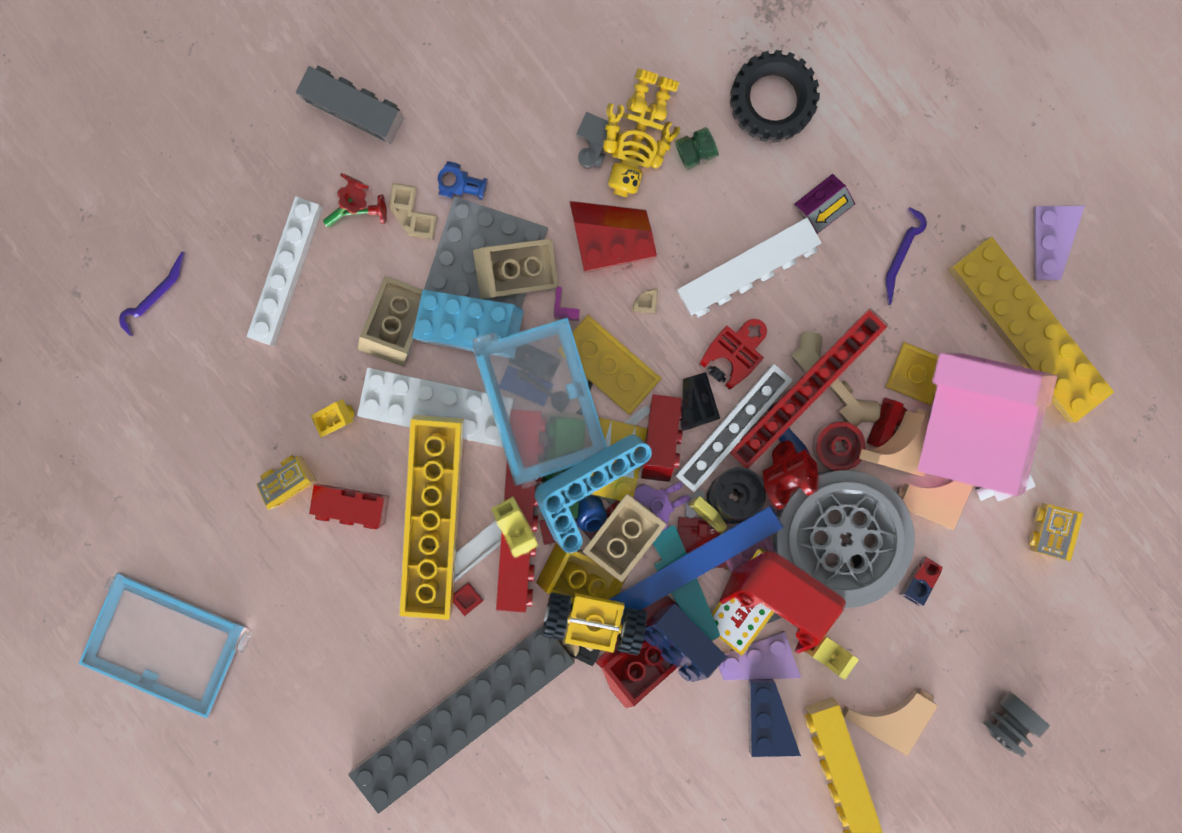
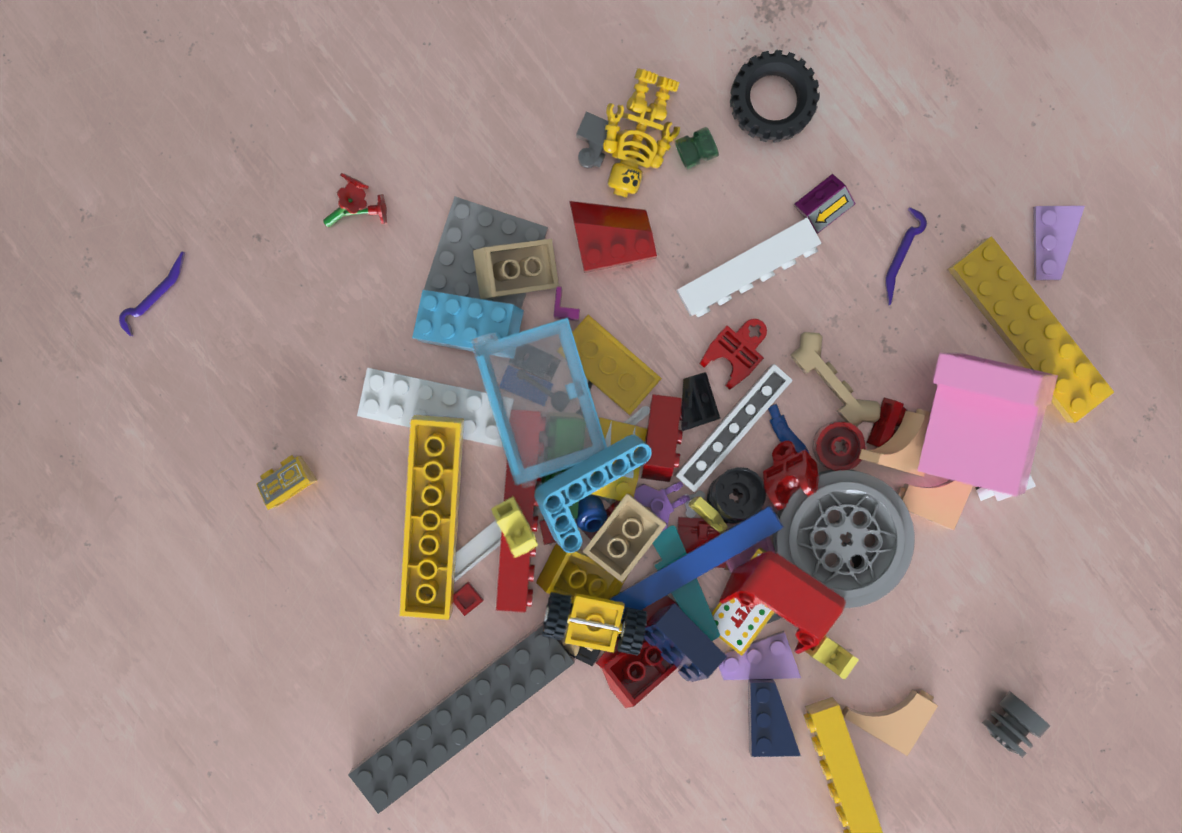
clear door [79,573,252,718] -> none
white brick [246,196,323,346] -> none
dark grey brick [295,65,404,145] -> none
red wedge [309,484,390,529] -> none
yellow tile [310,399,354,438] -> none
tan slope [357,276,422,367] -> none
tan tile [389,183,438,240] -> none
blue connector [437,161,488,200] -> none
tan tile [631,289,658,314] -> none
black piece [708,366,726,383] -> none
red brick [729,307,888,469] -> none
yellow tile [885,342,939,406] -> none
leg [899,556,943,606] -> none
yellow slope [1028,503,1084,561] -> none

